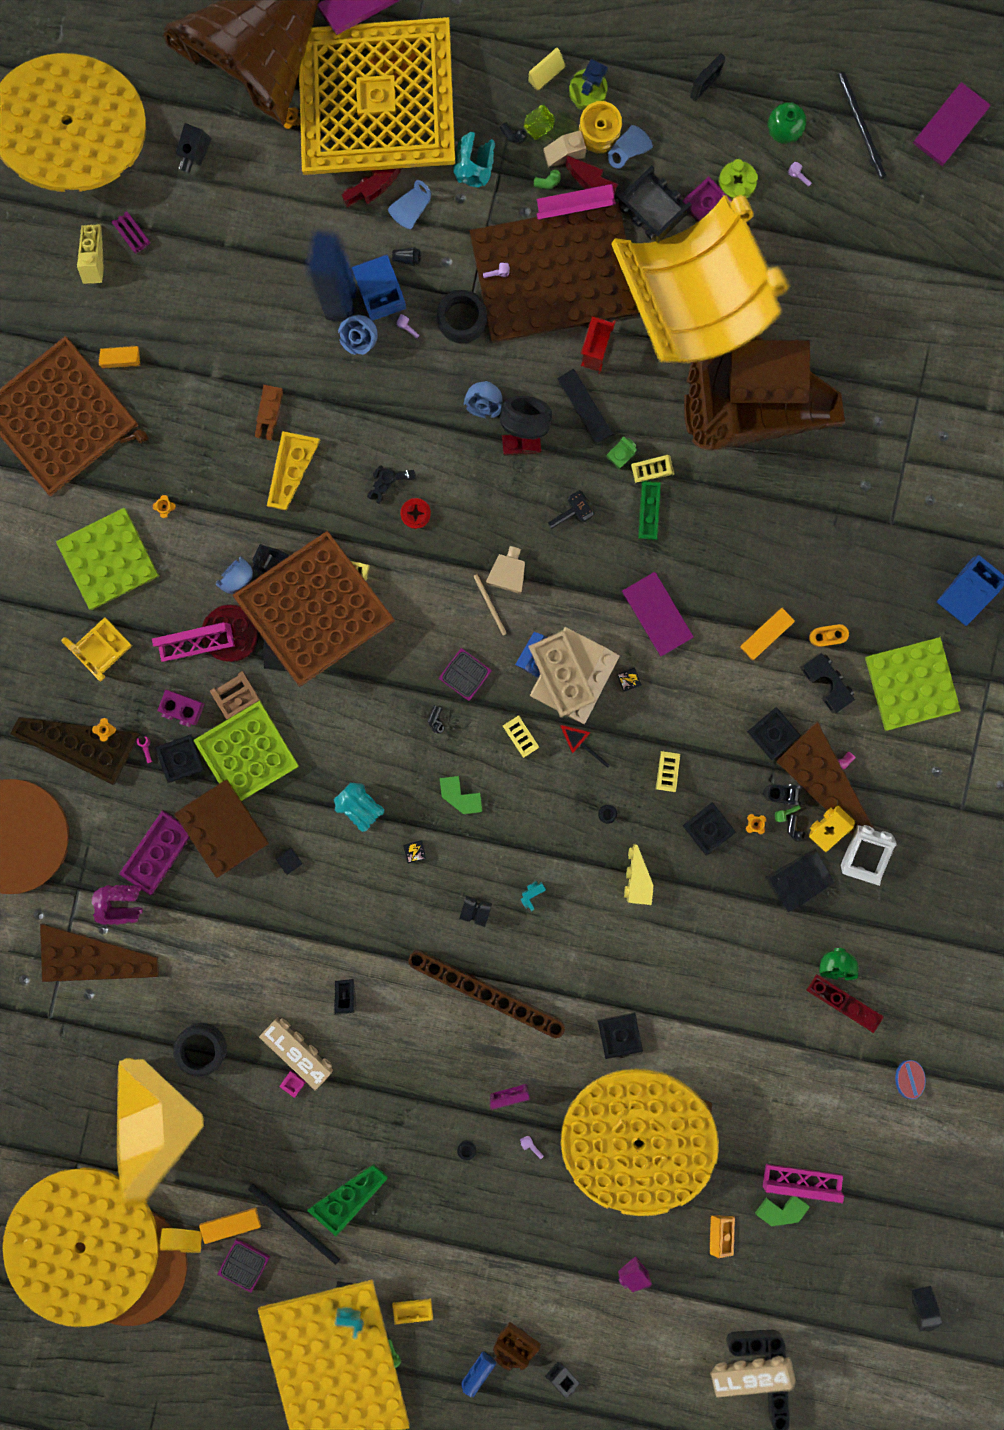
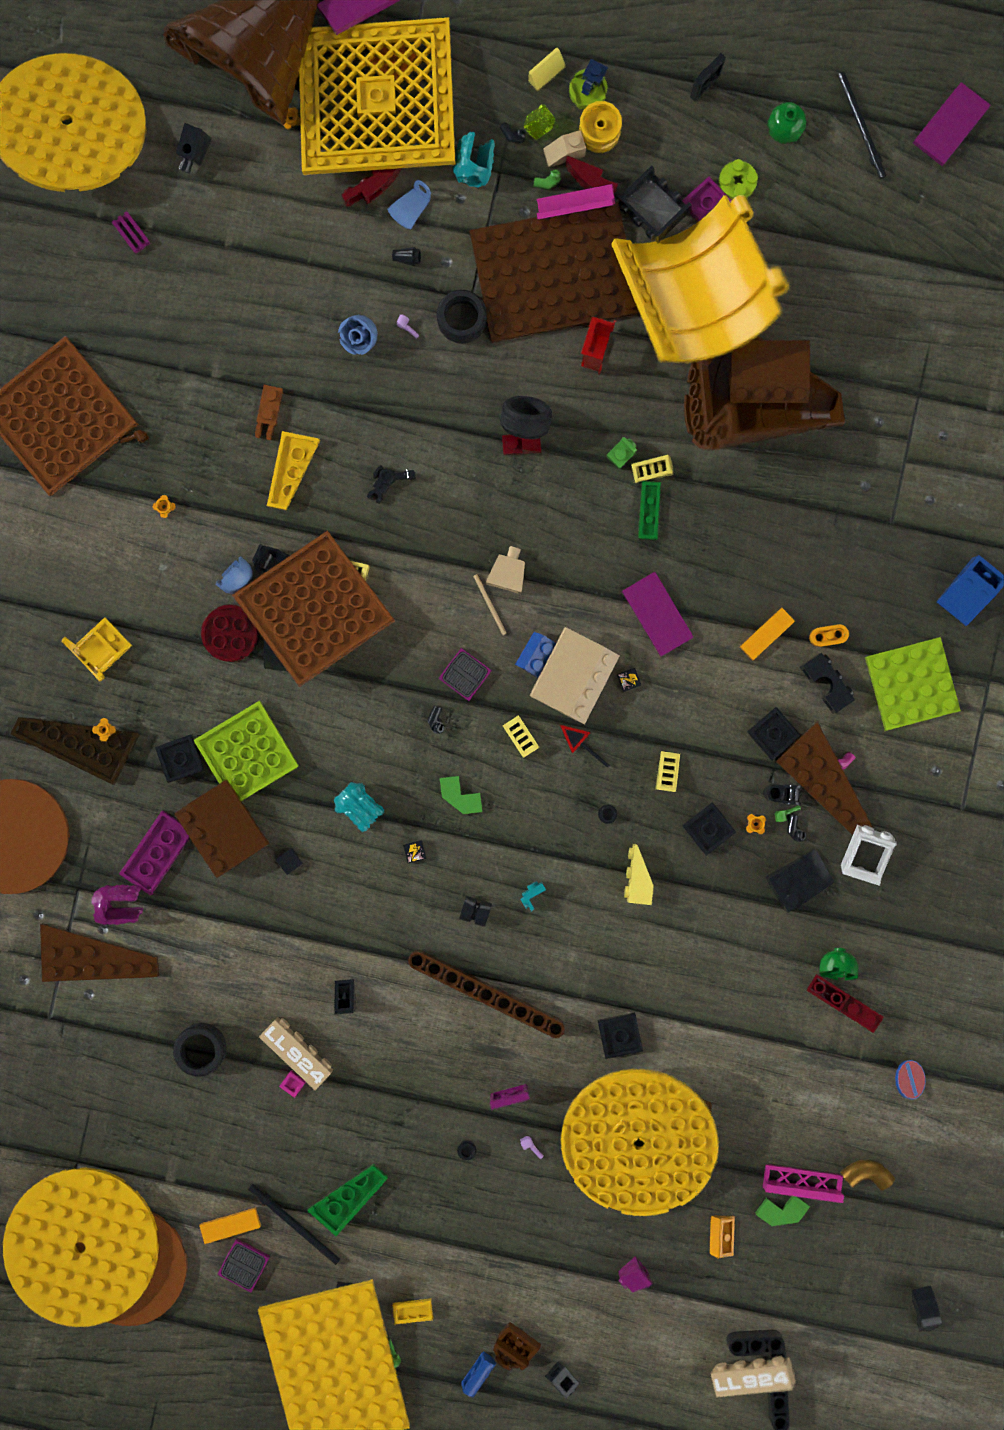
lime plate [56,508,159,610] -> none
light yellow slope [77,225,104,284] -> none
light orange slope [99,346,140,368] -> none
yellow panel [117,1058,203,1207] -> none
dark pink hand [137,736,152,763] -> none
dark pink fence [152,623,235,662] -> none
magenta brick [157,689,205,727] -> none
yellow slope [160,1228,202,1253] -> none
medium nougat plate [210,671,260,720] -> none
dark blue brick [307,231,357,322] -> none
teal bracket [335,1307,364,1339] -> none
blue slope [352,255,407,321] -> none
red gear [400,498,431,529] -> none
medium blue cylinder [464,381,503,418] -> none
lavender hand [483,263,510,278] -> none
tan tile [528,630,596,717] -> none
black piece [548,490,595,529] -> none
black tile [557,369,613,444] -> none
medium blue piece [608,125,653,168] -> none
lavender hand [789,162,811,187] -> none
yellow brick [809,806,855,852] -> none
none -> pearl gold cylinder [840,1160,895,1191]

